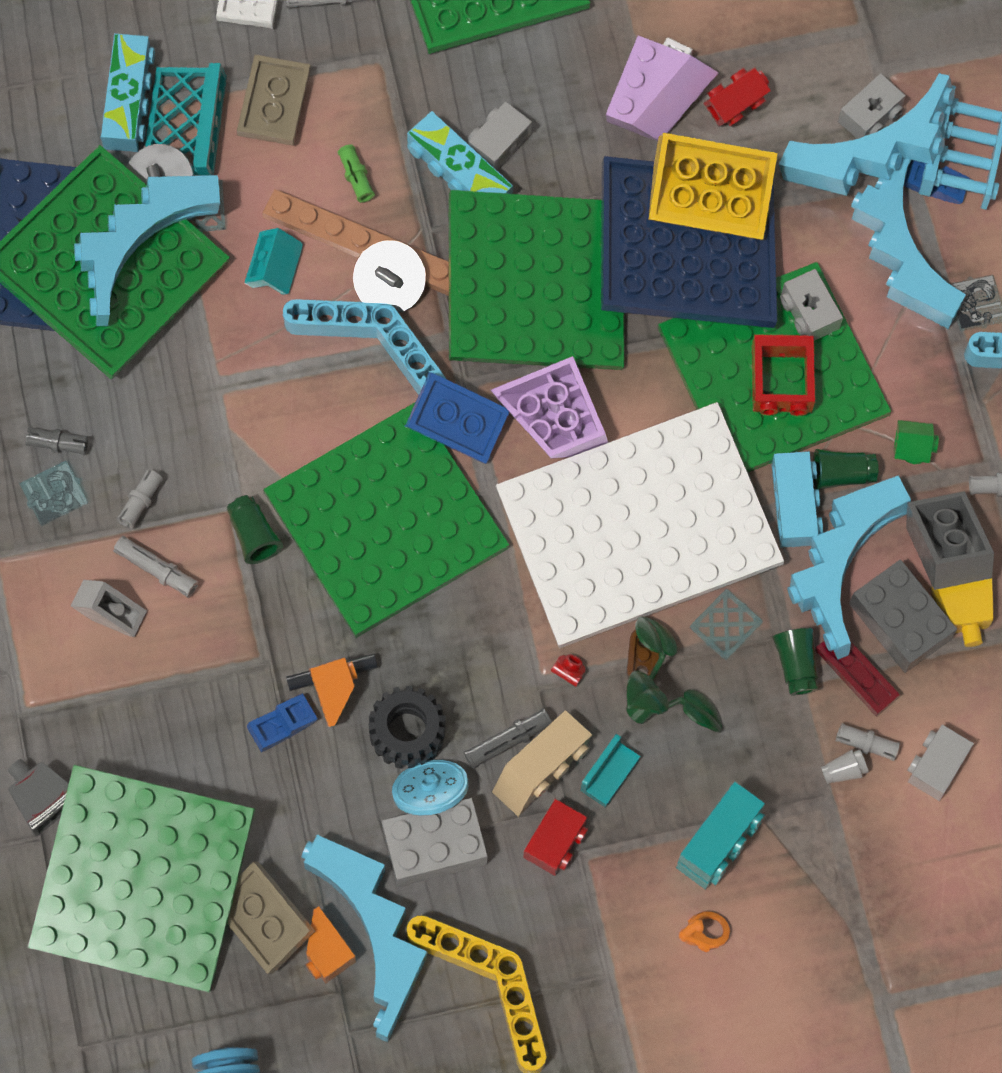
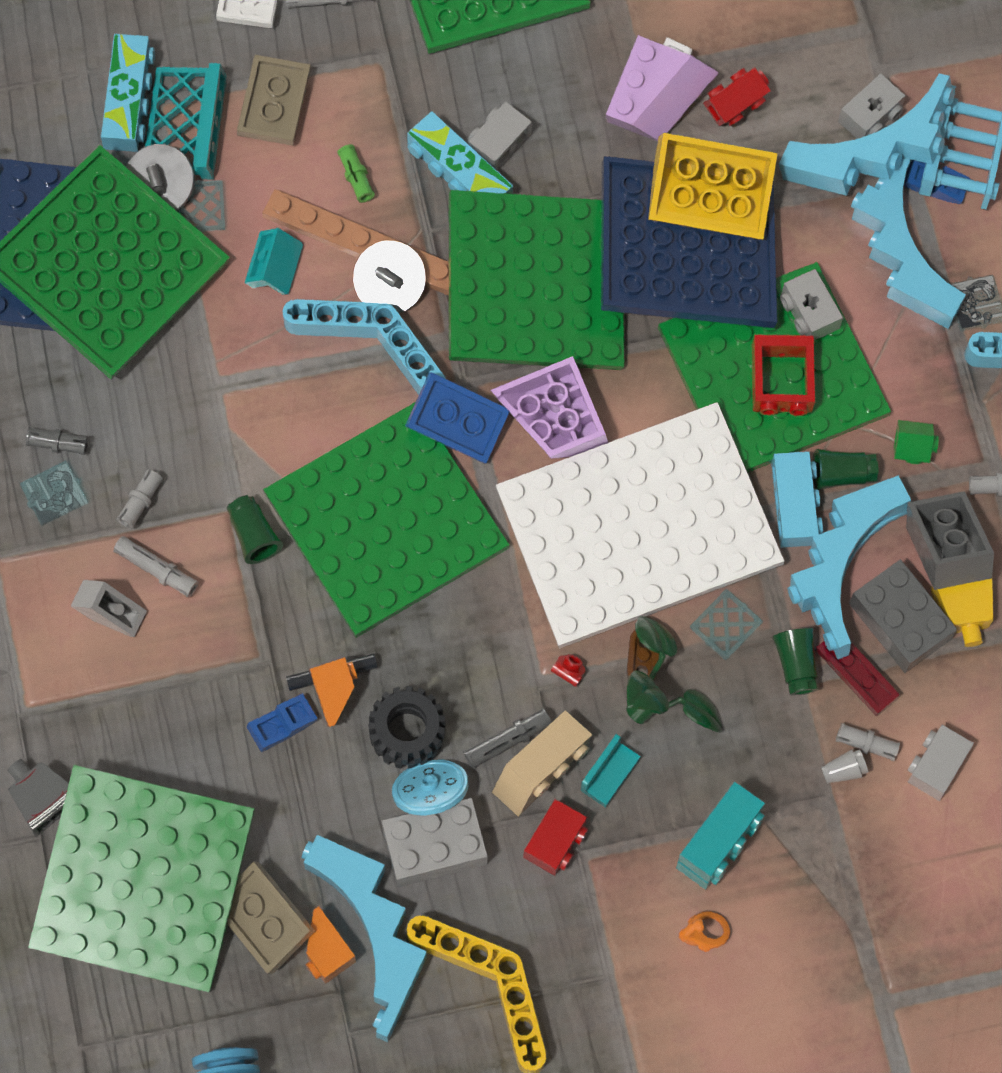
medium azure arch [74,175,220,326] -> none

